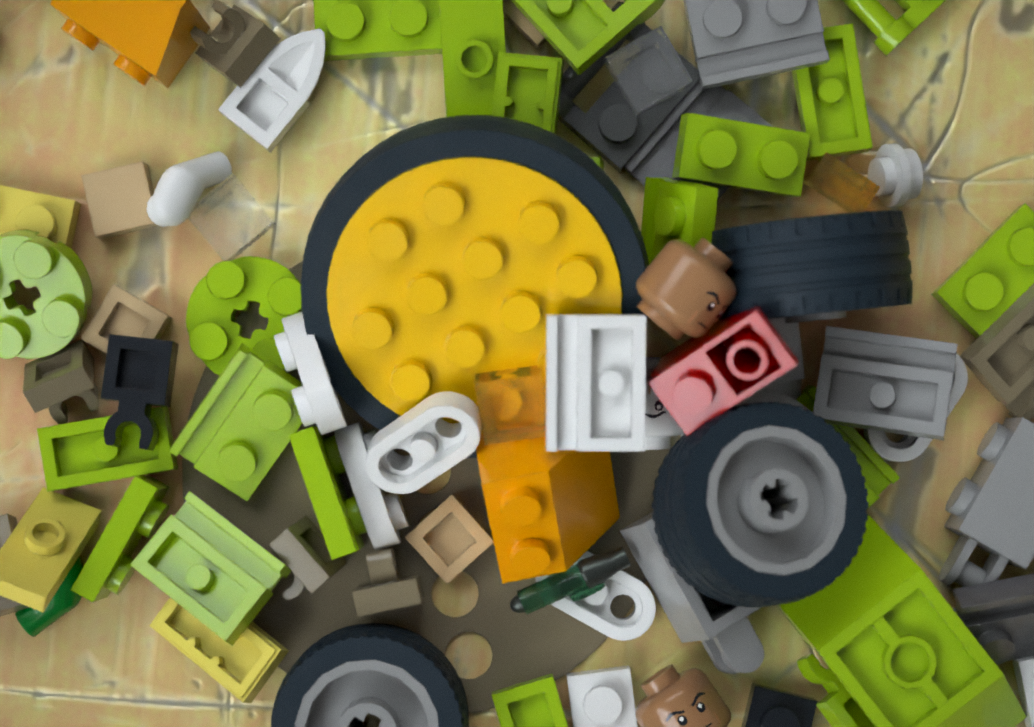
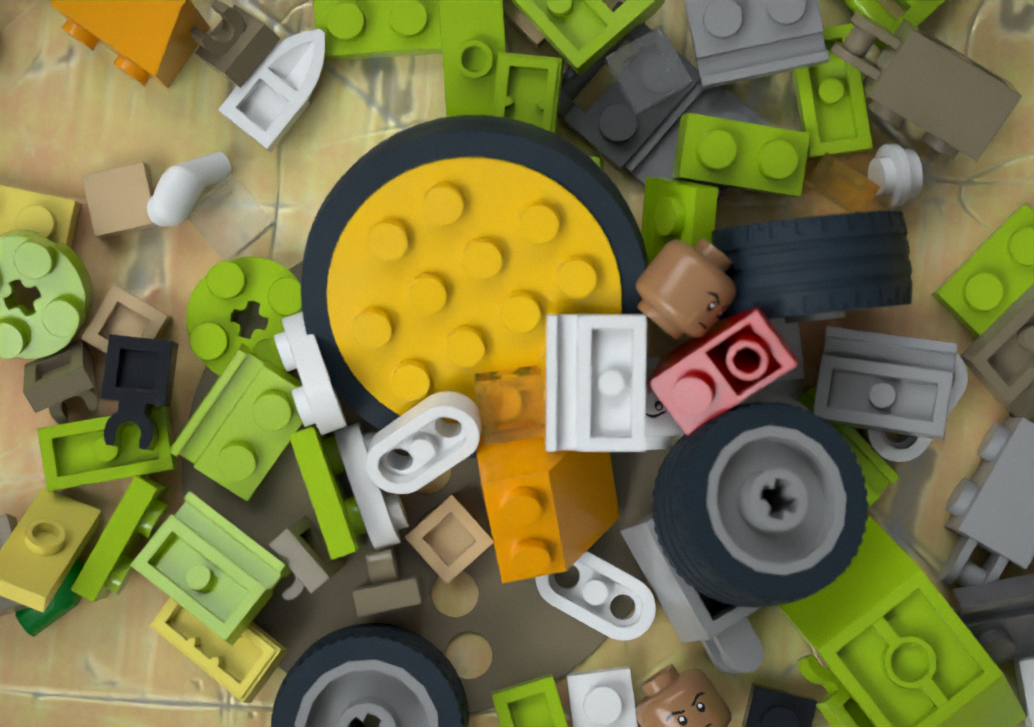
piece [510,546,631,615] -> none
none -> dark tan brick [831,11,1022,161]

